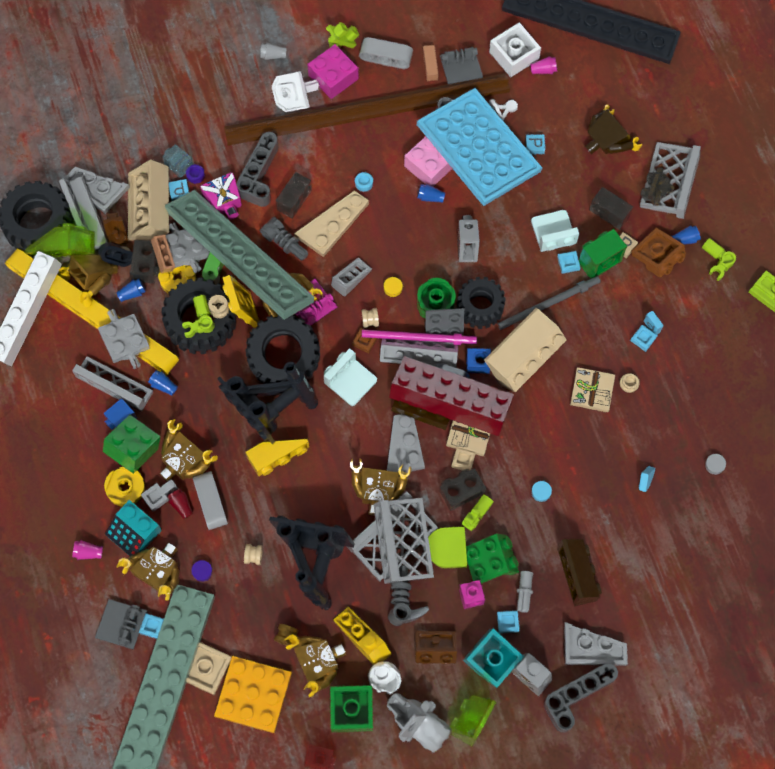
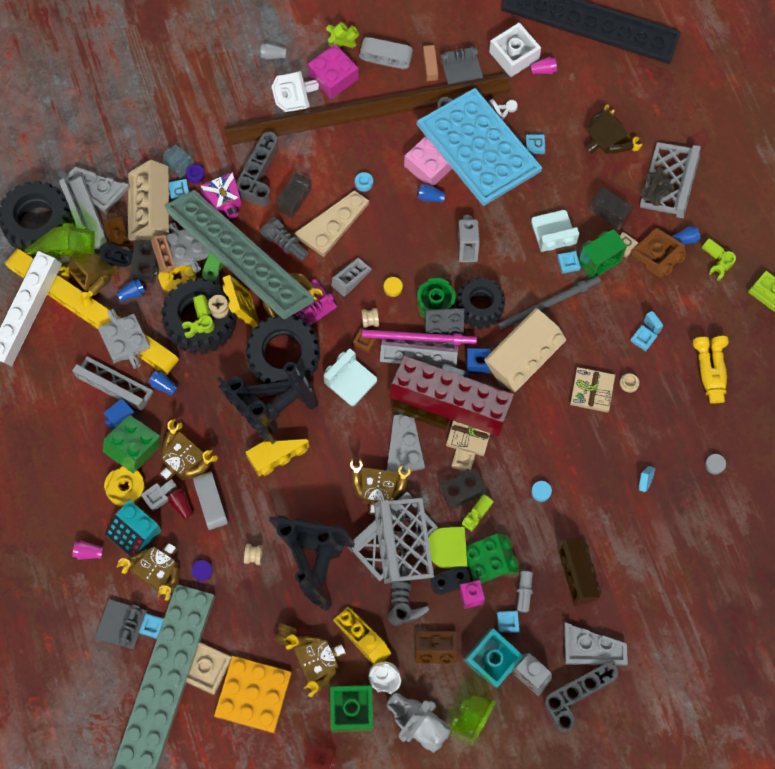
none -> black plate [431,567,470,595]
none -> yellow piece [693,336,729,403]

